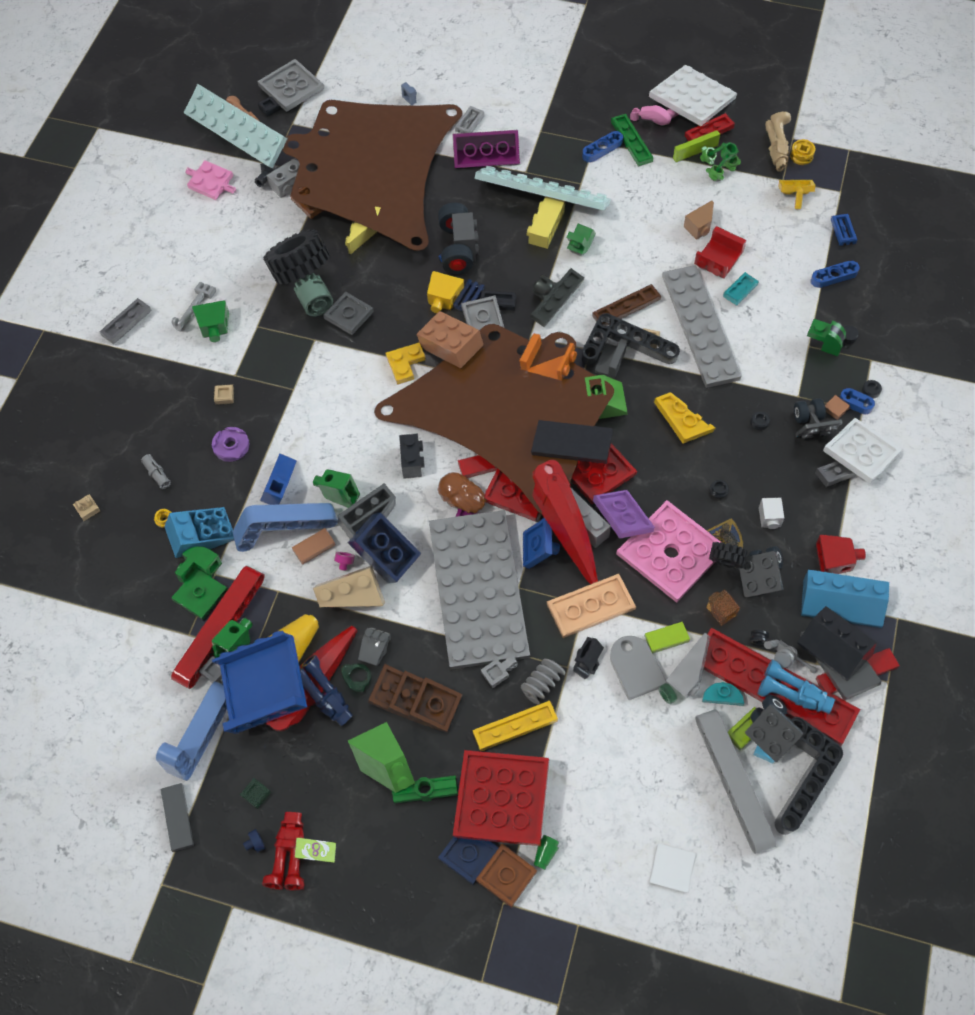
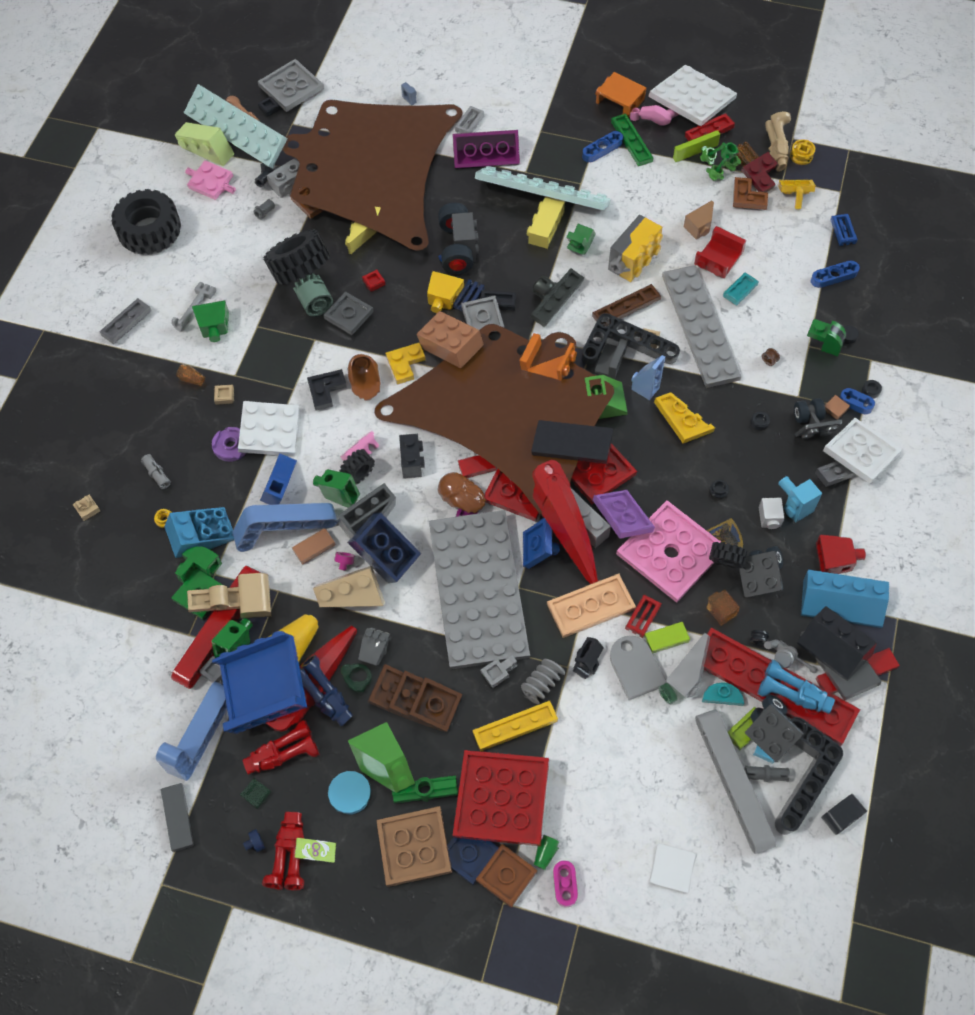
none -> black tyre [111,189,181,255]
none -> yellowish green wedge [175,122,234,166]
none -> clear orange cone [176,364,205,386]
none -> tan plate [187,573,271,618]
none -> white plate [238,401,299,456]
none -> red piece [242,720,320,775]
none -> dark grey pin [253,199,275,219]
none -> black plate [307,369,347,411]
none -> medium azure tile [328,771,371,815]
none -> black tyre [339,449,375,484]
none -> bright pink plate [340,431,379,461]
none -> dark orange hair [347,354,381,401]
none -> red tile [362,270,386,292]
none -> medium nougat plate [377,806,452,887]
none -> dark pink plate [553,860,578,907]
none -> orange panel [595,72,646,118]
none -> yellow piece [608,214,663,282]
none -> red tile [625,595,662,638]
none -> light blue slope [631,355,665,400]
none -> dark orange plate [733,177,768,210]
none -> clear orange tile [737,141,759,166]
none -> dark red plate [741,152,778,192]
none -> dark grey pin [745,765,790,782]
none -> reddish brown bush [762,348,780,366]
none -> medium azure brick [778,476,822,522]
none -> black beam [821,793,867,835]

